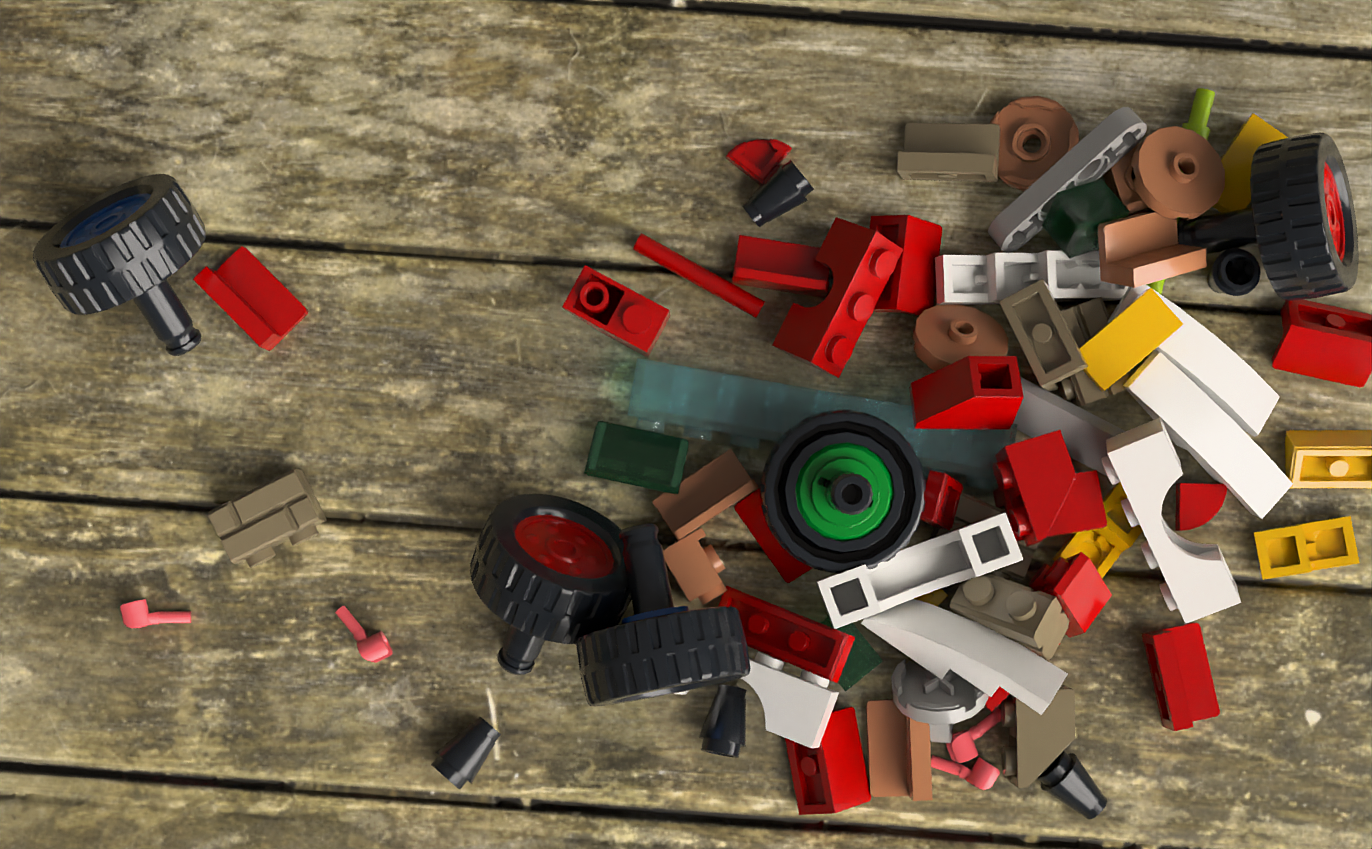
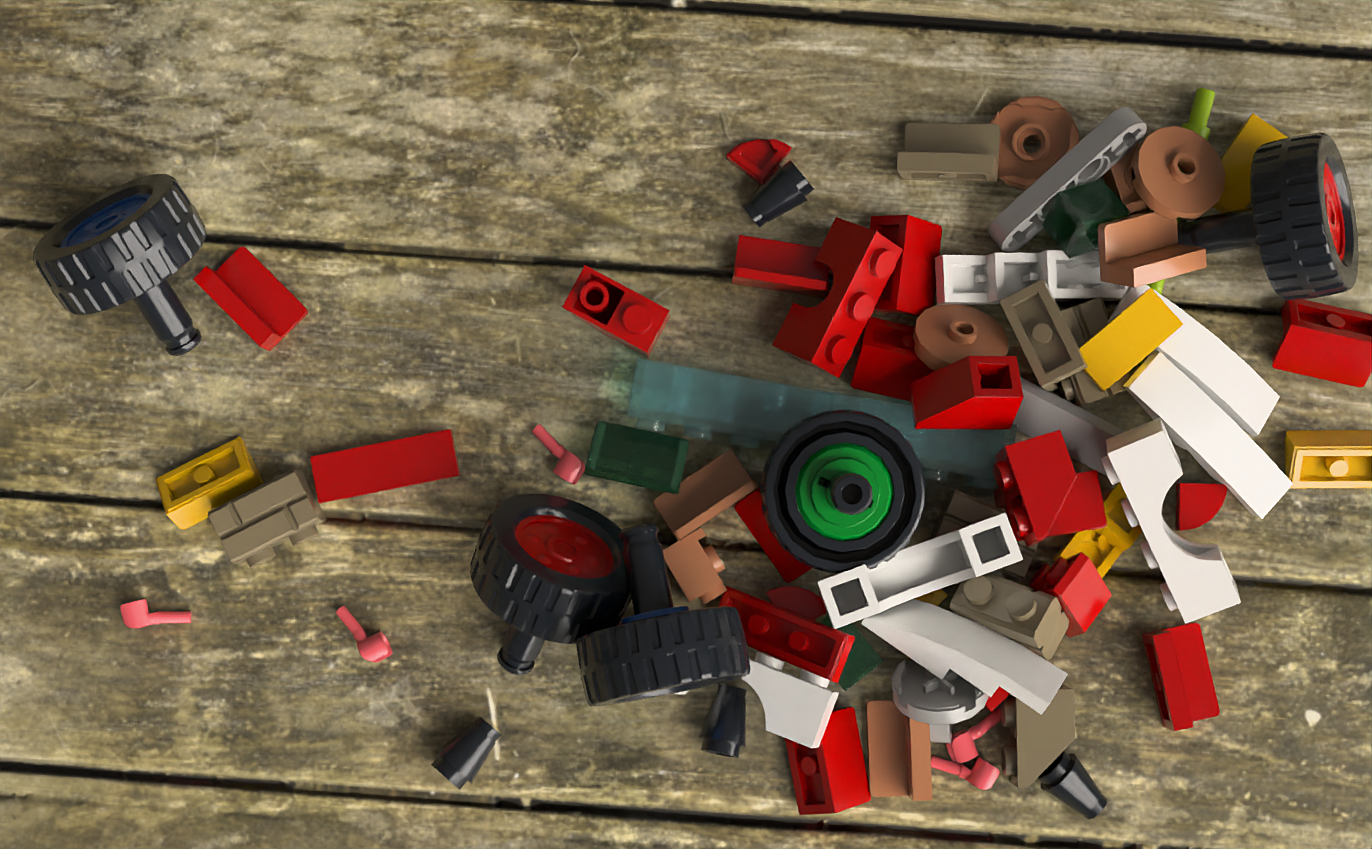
red bar [633,233,765,318] -> none
red tile [919,470,963,531] -> none
black cone [1207,248,1261,296] -> none
yellow slope [1253,516,1360,580] -> none
none -> yellow slope [155,436,264,530]
none -> red tile [310,429,461,504]
none -> coral hand [532,424,585,485]
none -> red tile [765,586,827,620]
none -> red panel [851,317,935,402]

